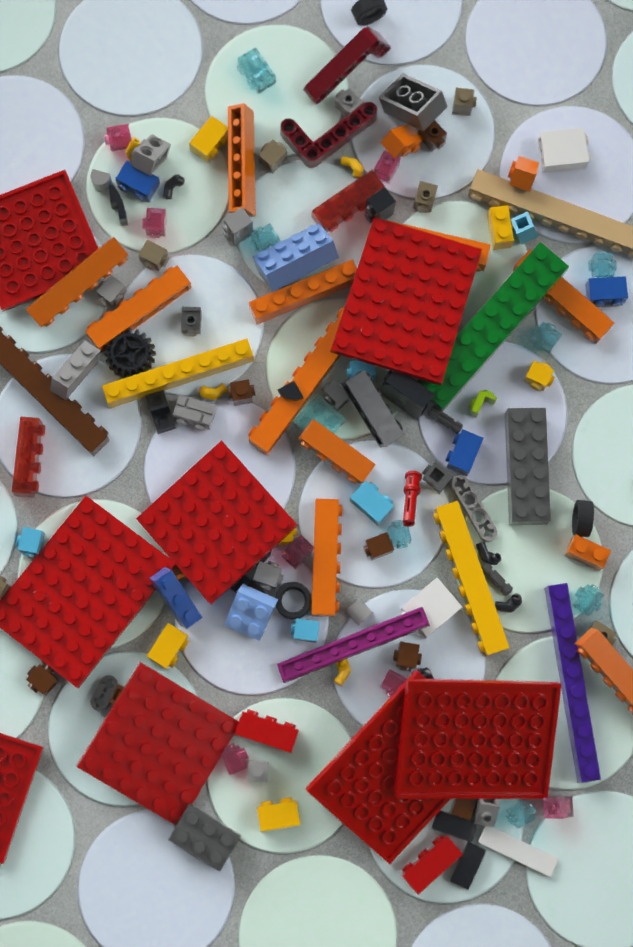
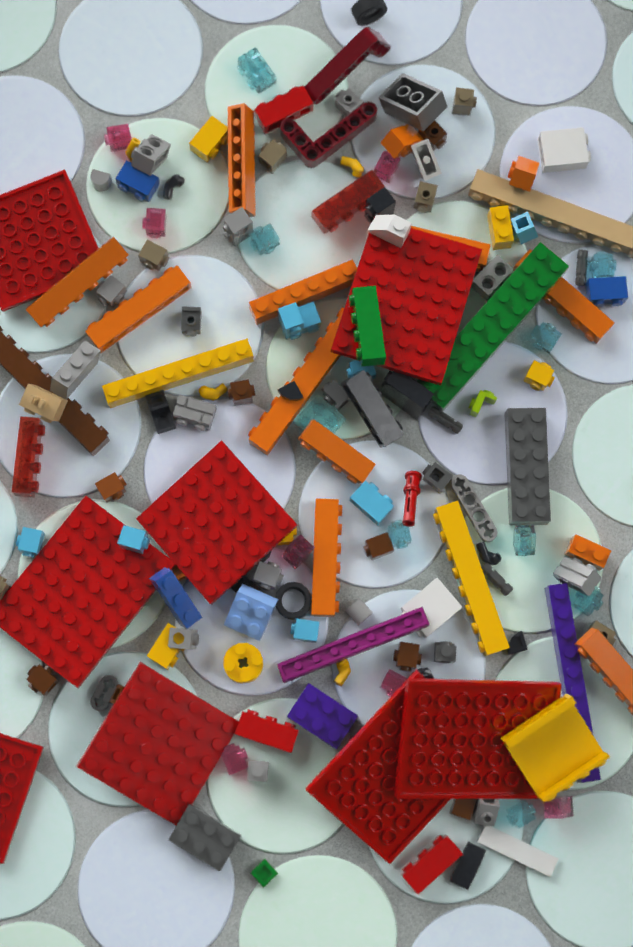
black gear [104,328,156,379] -> none
black slope [109,184,128,226] -> none
medium blue brick [252,223,339,292] -> none
yellow brick [257,797,300,831] -> none
black slope [431,810,478,842] -> none
blue brick [445,429,484,476] -> none
black arm [495,593,522,613] -> none
black tyre [572,500,594,537] -> none
none -> tan brick [19,384,68,423]
none -> dark orange brick [95,472,127,503]
none -> medium azure brick [117,525,150,554]
none -> light grey bracket [168,628,199,650]
none -> yellow brick [223,643,263,684]
none -> green tile [250,858,278,888]
none -> red brick [254,85,314,134]
none -> medium azure brick [278,301,321,340]
none -> dark purple brick [287,683,358,750]
none -> green brick [349,286,386,367]
none -> white slope [367,215,412,248]
none -> white slope [411,139,442,181]
none -> dark grey brick [434,641,456,663]
none -> light grey brick [471,255,514,301]
none -> yellow panel [501,694,610,802]
none -> black tile [507,631,528,655]
none -> clear light blue brick [513,525,537,556]
none -> light grey brick [553,557,601,596]
none -> dark grey axle [575,249,588,286]

